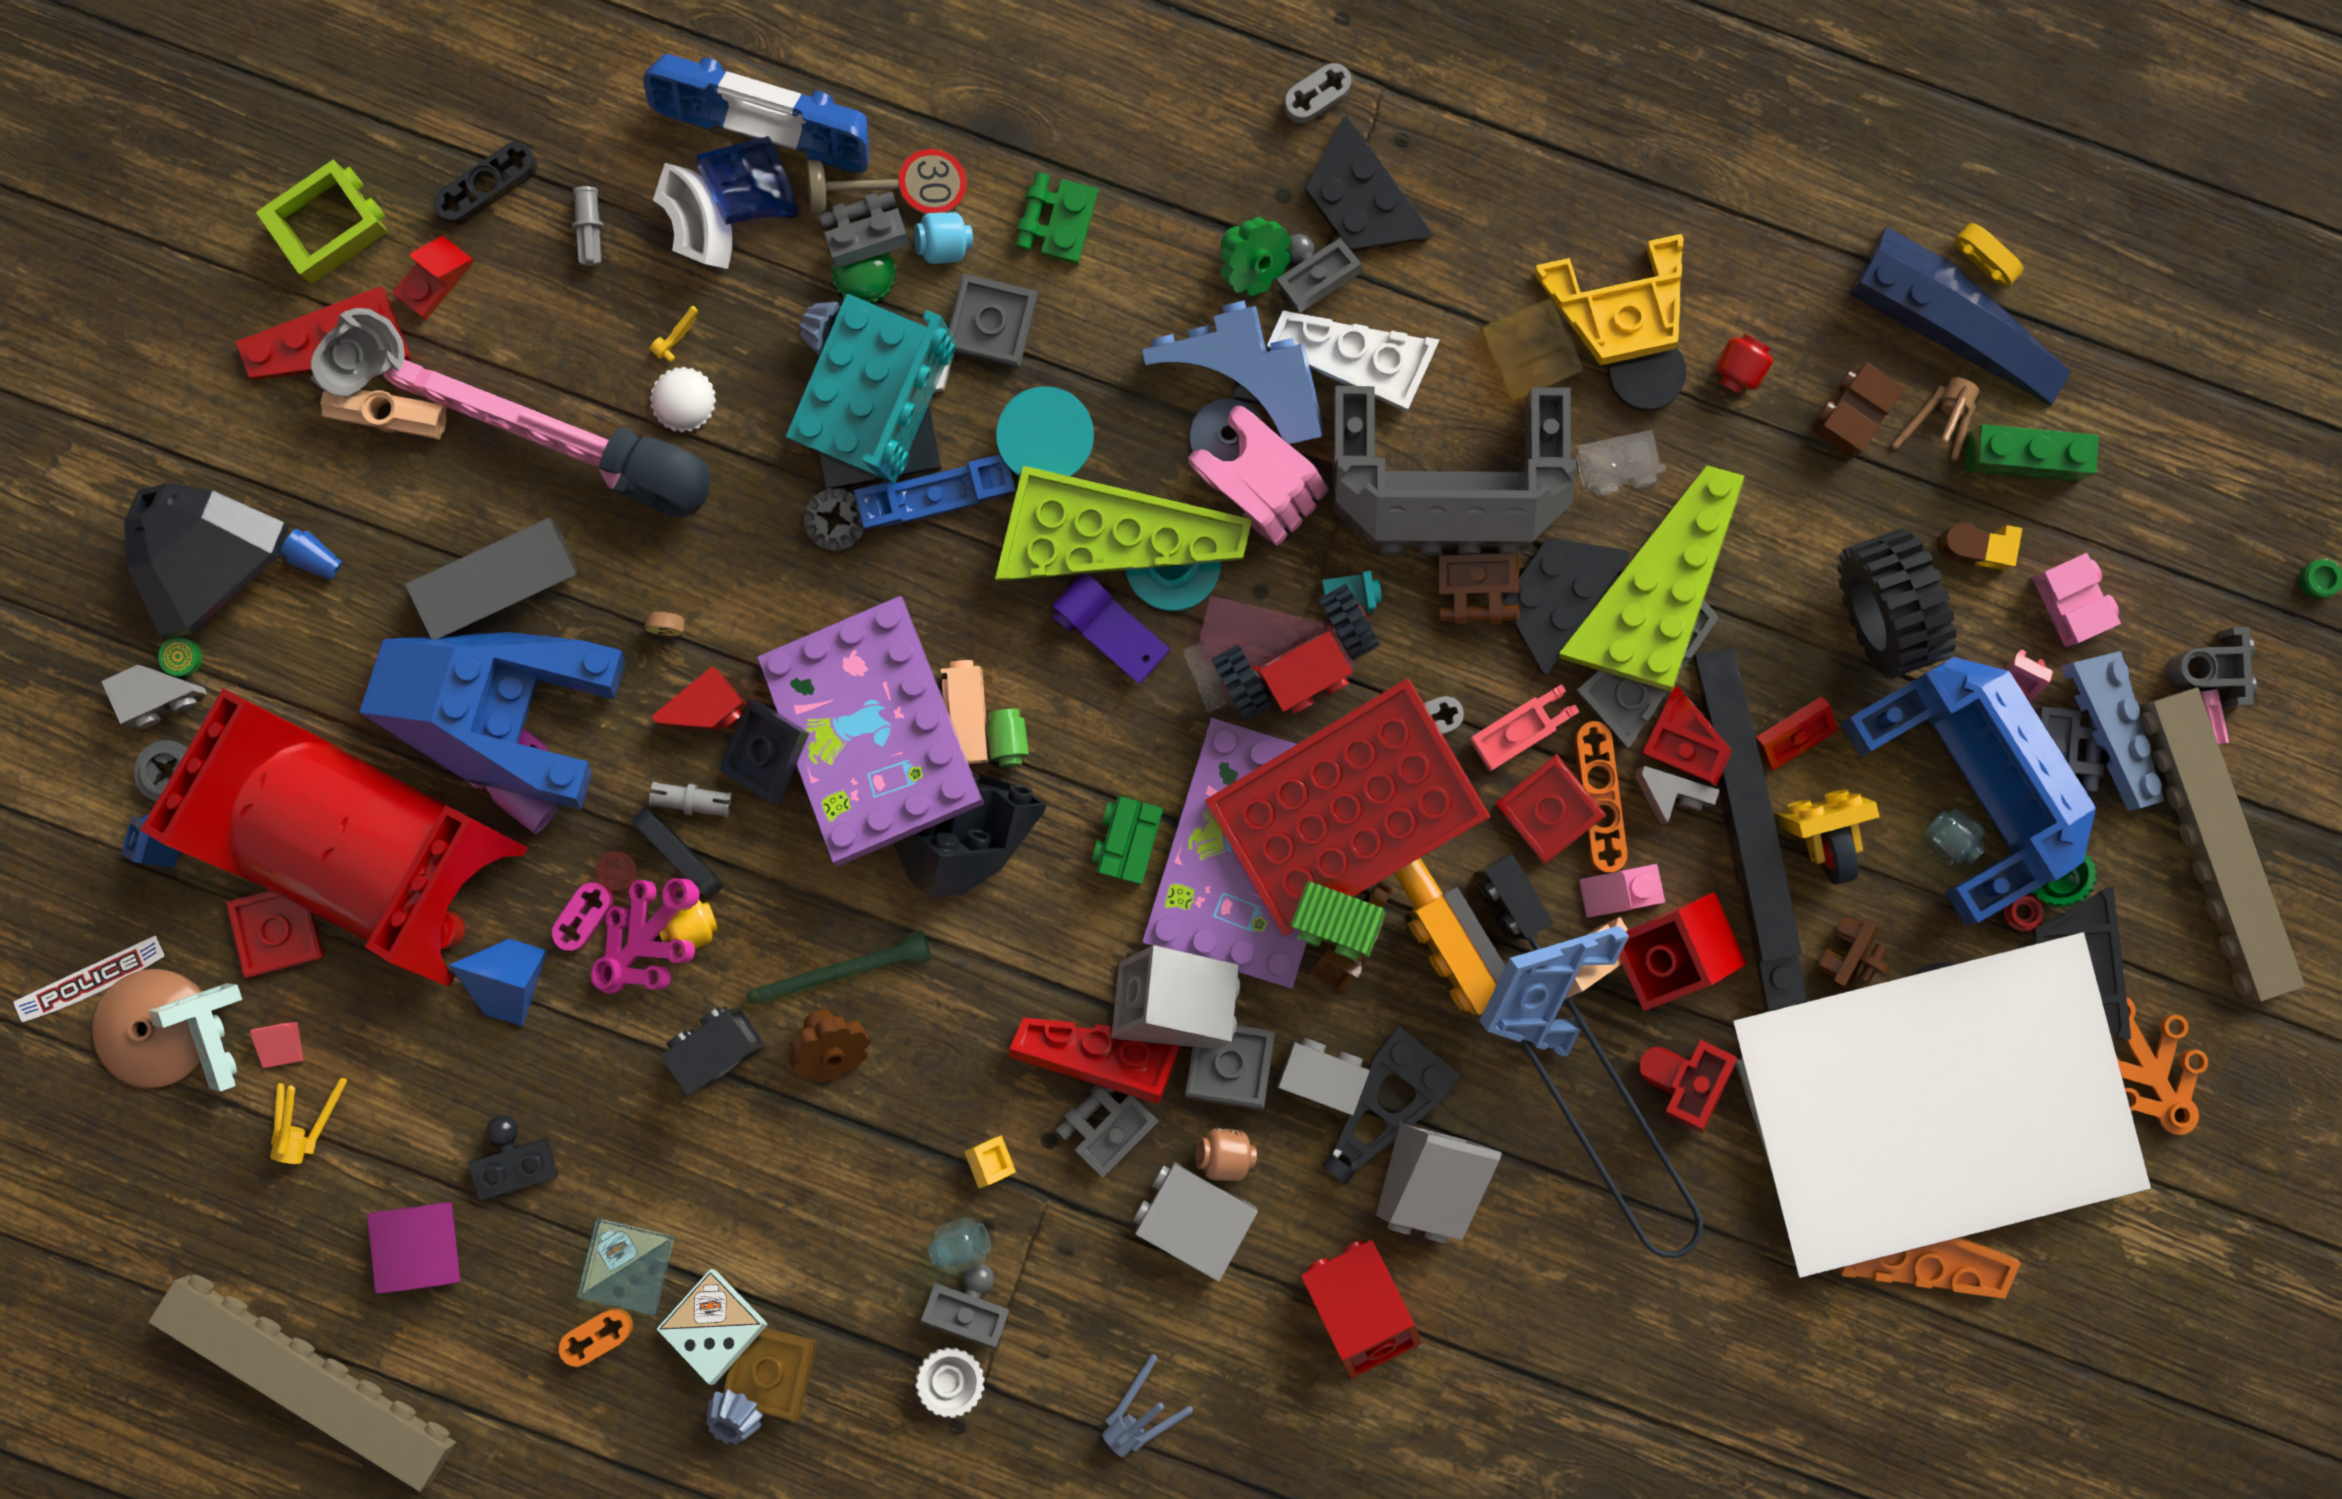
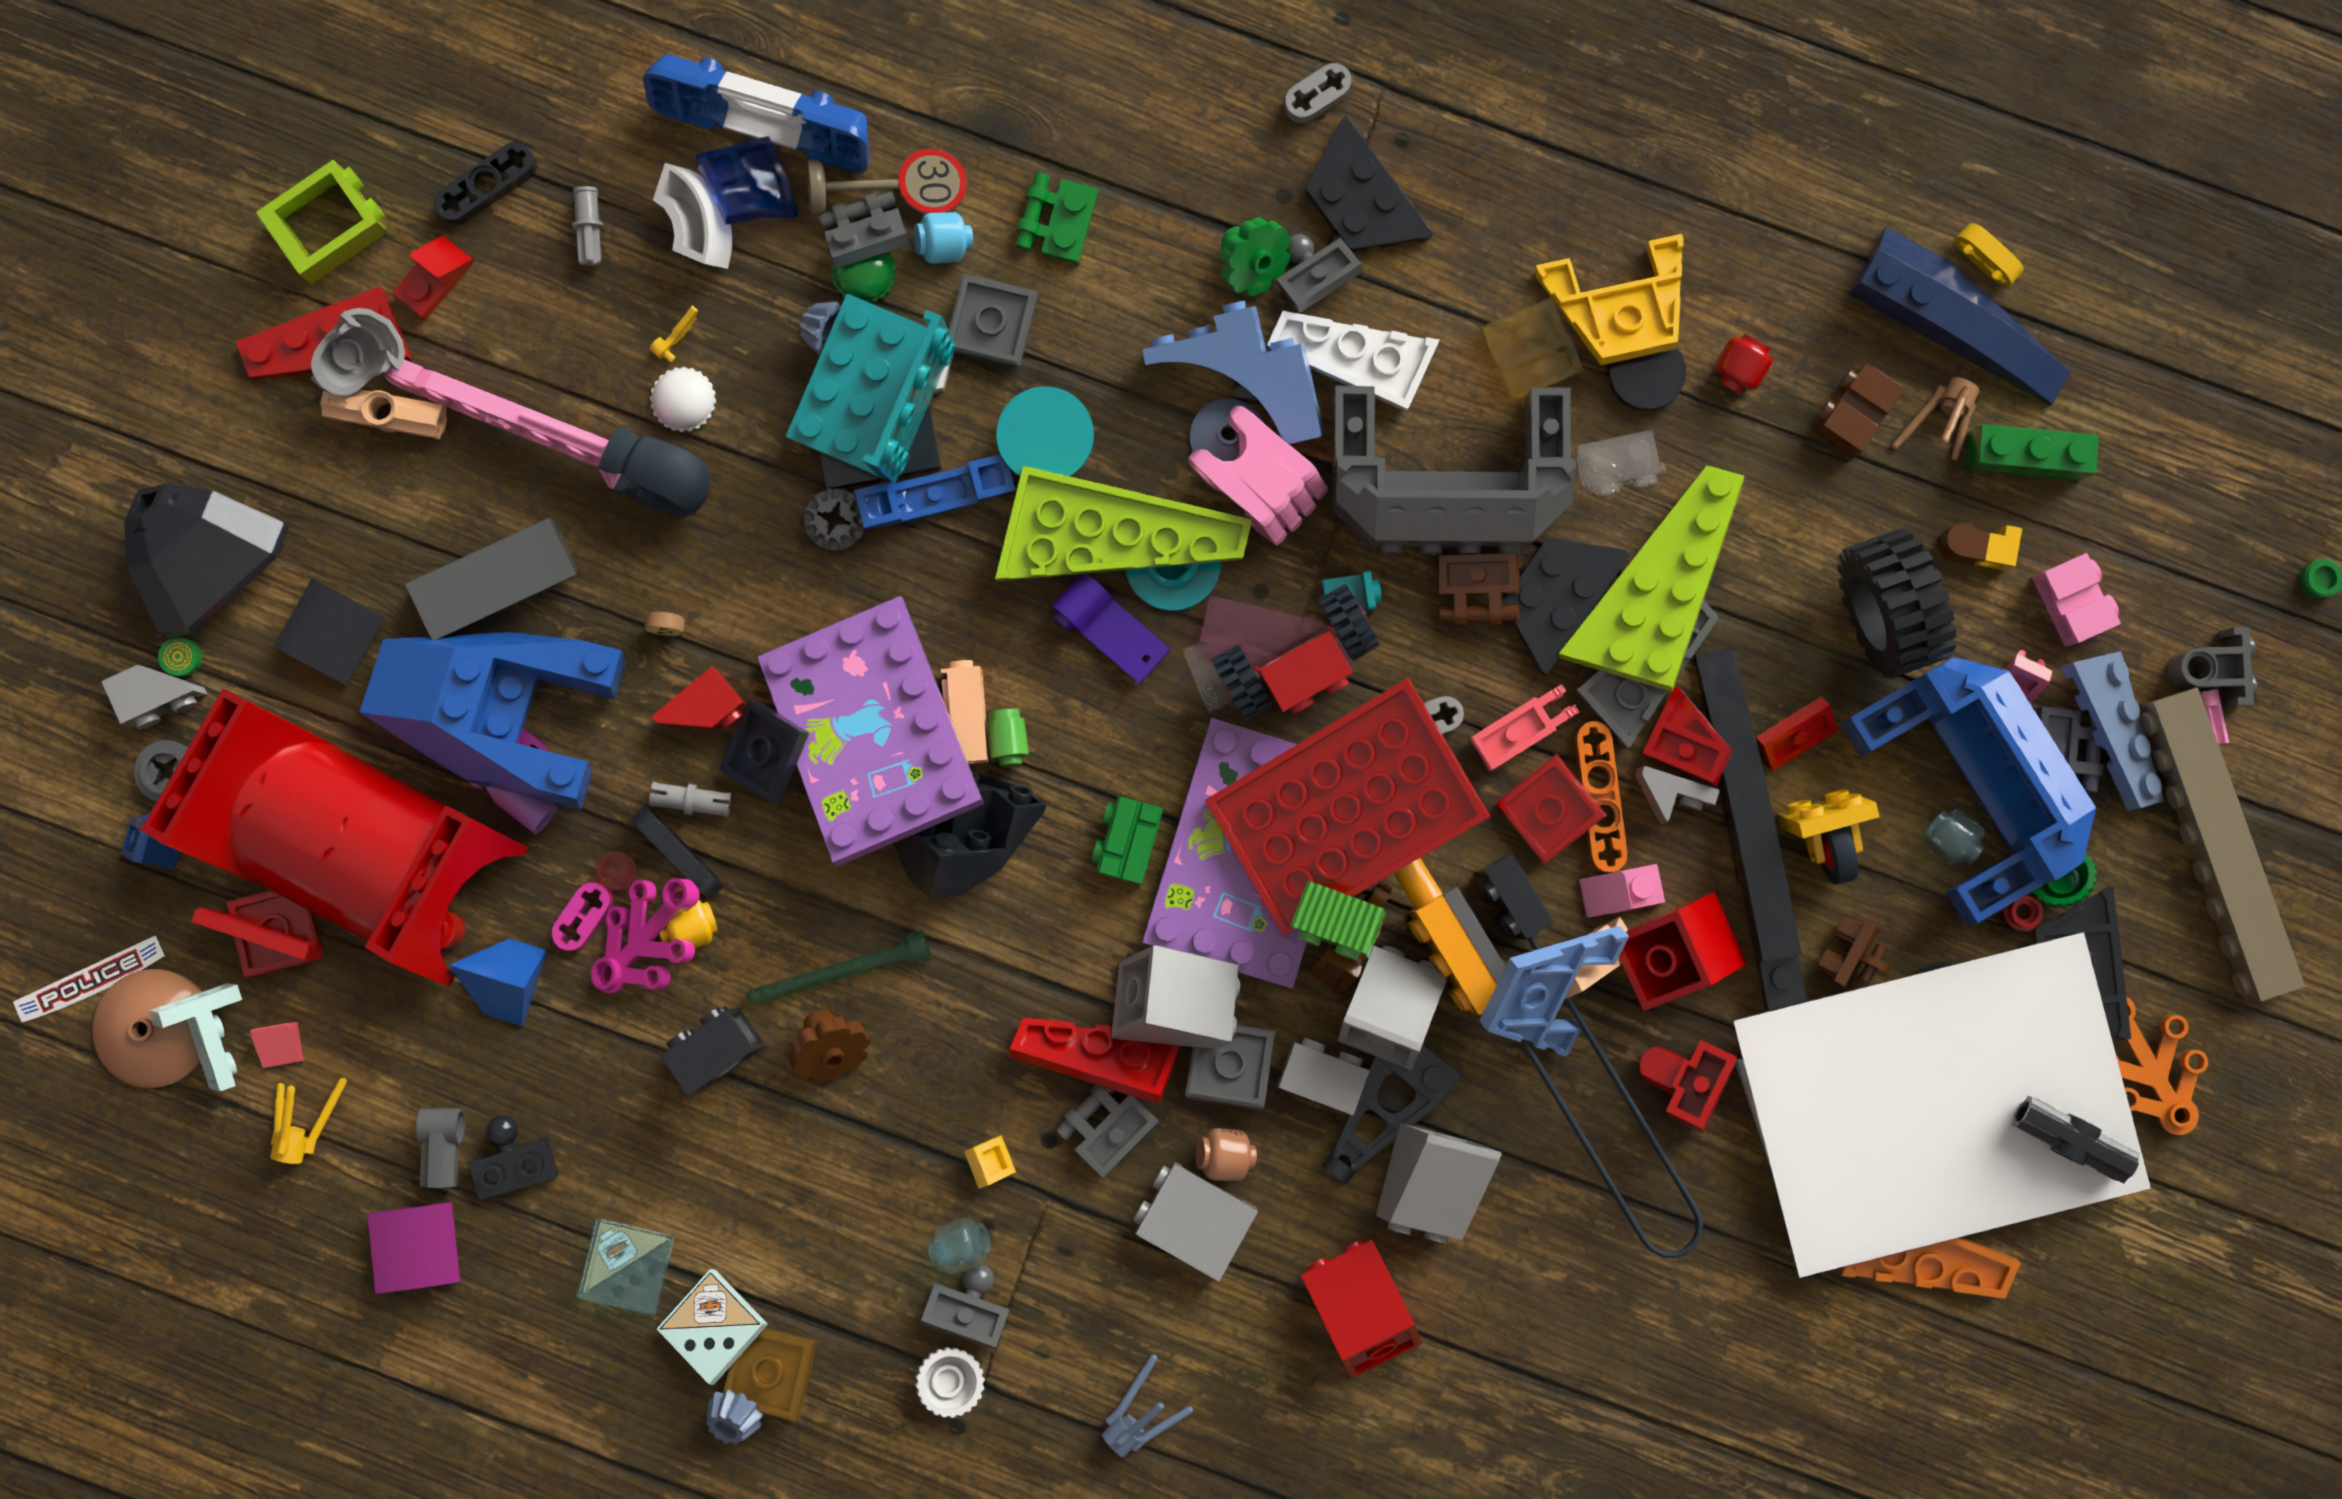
dark tan brick [149,1275,457,1492] -> none
blue cone [279,528,343,581] -> none
orange beam [558,1308,633,1367] -> none
none -> red tile [191,907,321,961]
none -> black slope [273,578,385,686]
none -> dark grey piece [416,1108,465,1188]
none -> light grey slope [1338,946,1448,1071]
none -> black piece [2012,1096,2140,1184]

